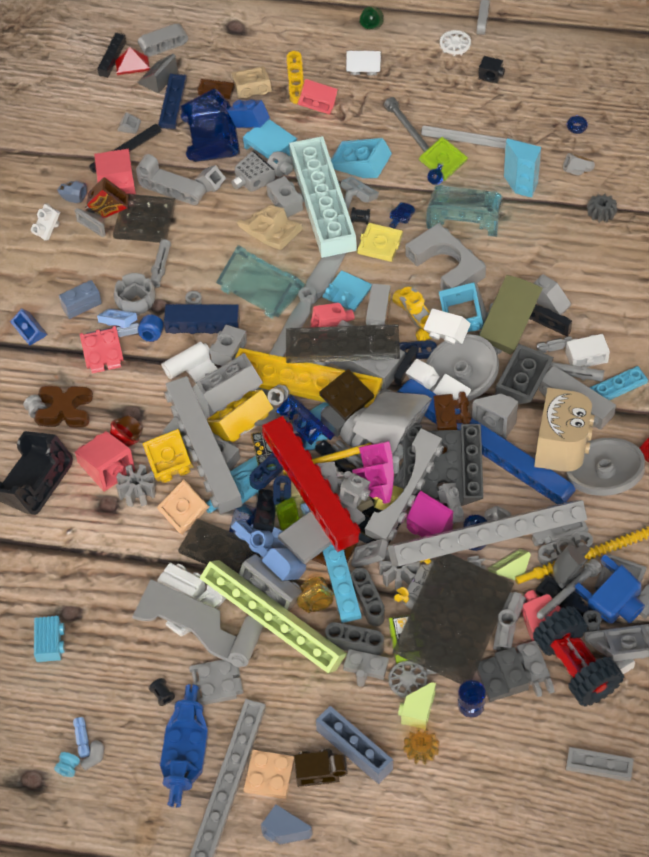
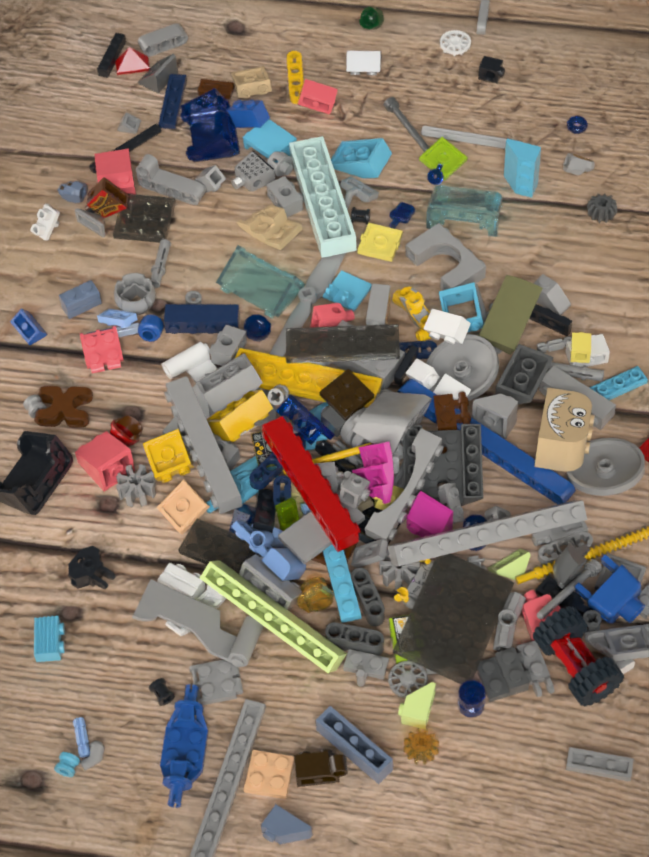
none -> black hinge [68,546,116,589]
none -> clear blue hair [243,314,271,342]
none -> light yellow brick [570,332,591,363]

